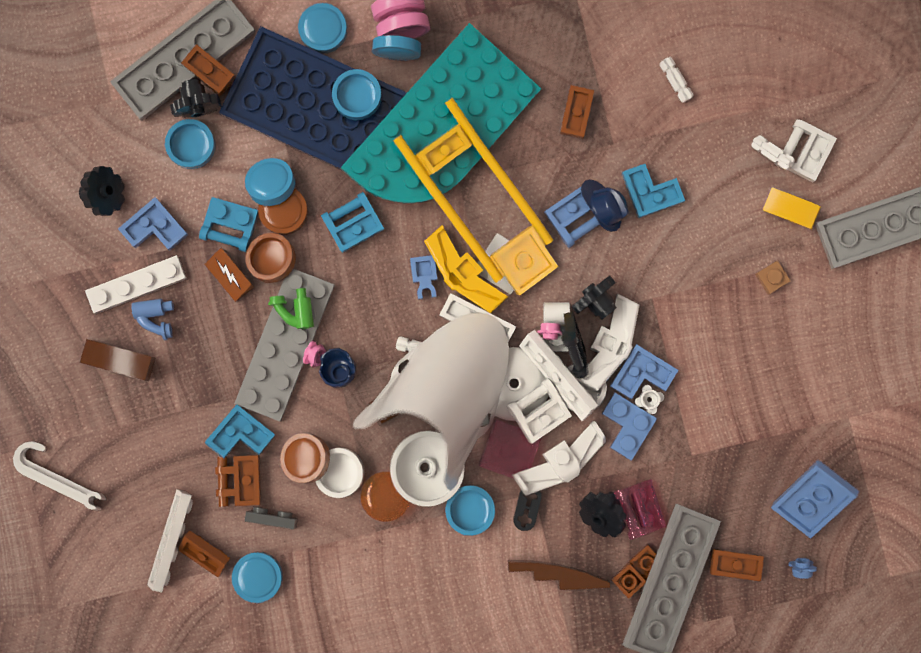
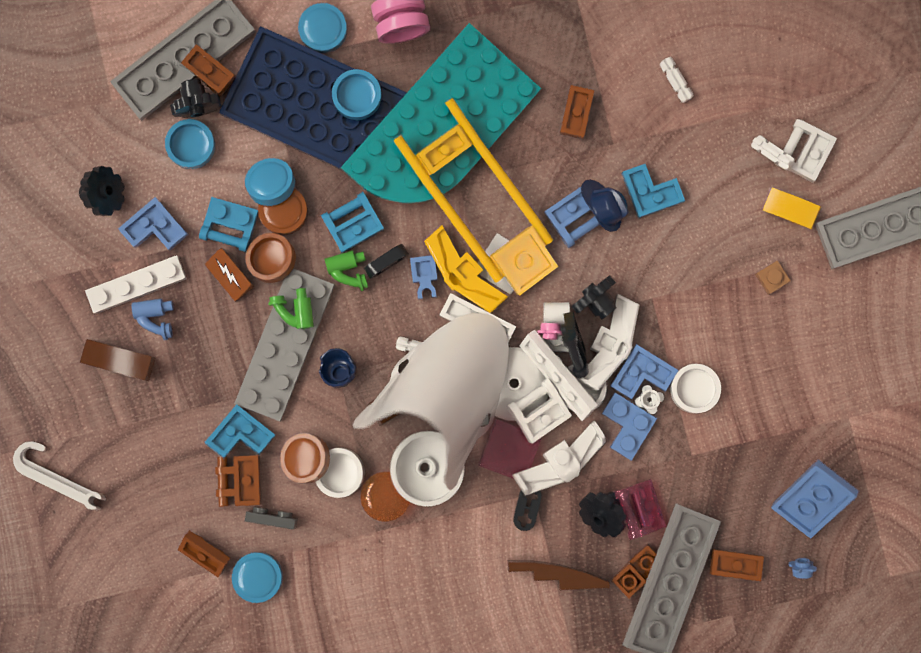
white plate [147,489,193,592] -> none
bright pink plate [303,341,326,368] -> none
dark azure piece [372,35,421,60] -> none
dark azure piece [445,486,495,536] -> none
none -> bright green plant [324,251,368,292]
none -> black beam [364,244,409,279]
none -> white piece [670,364,721,414]

